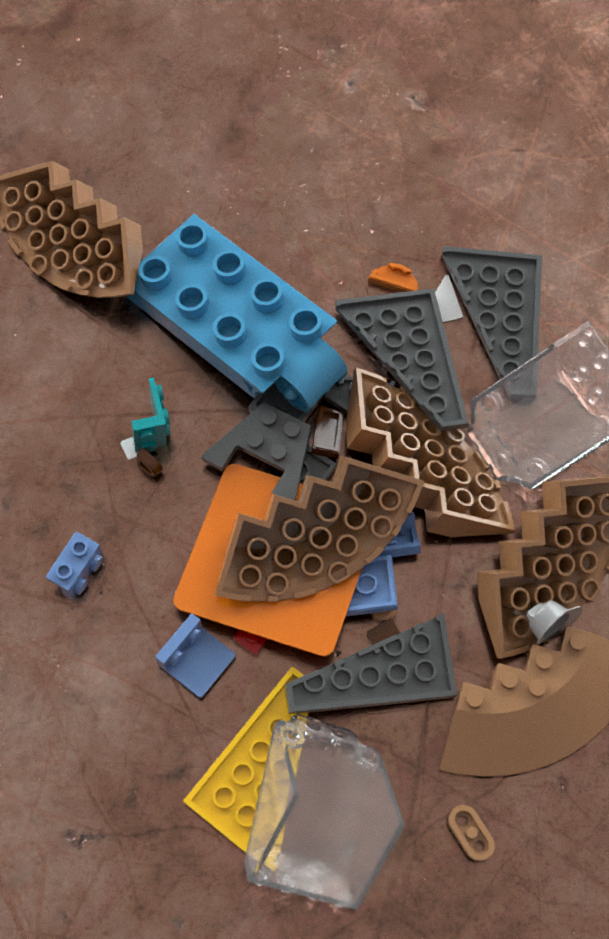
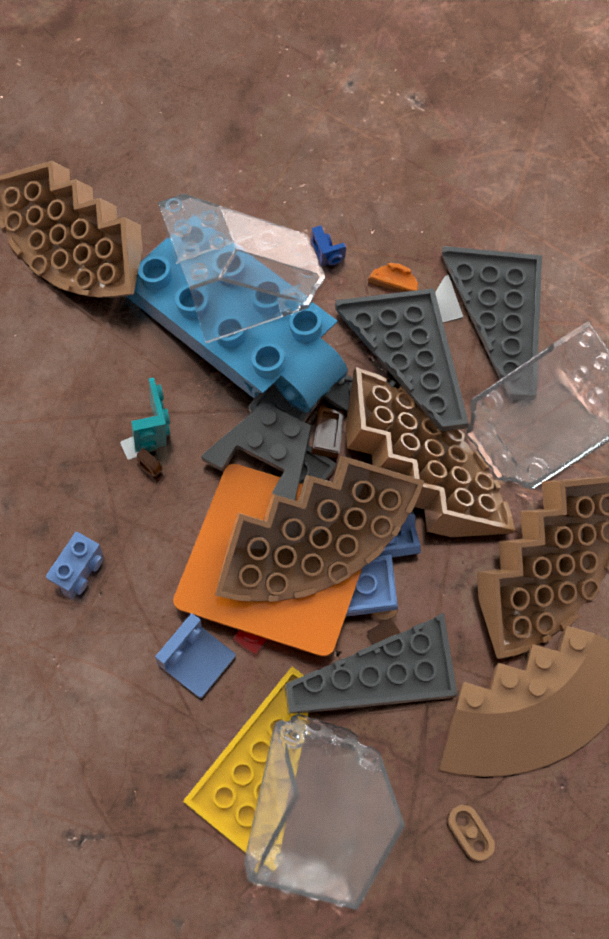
light grey piece [527,600,583,645] -> none
none -> clear windscreen [158,194,325,343]
none -> blue bracket [311,225,347,266]

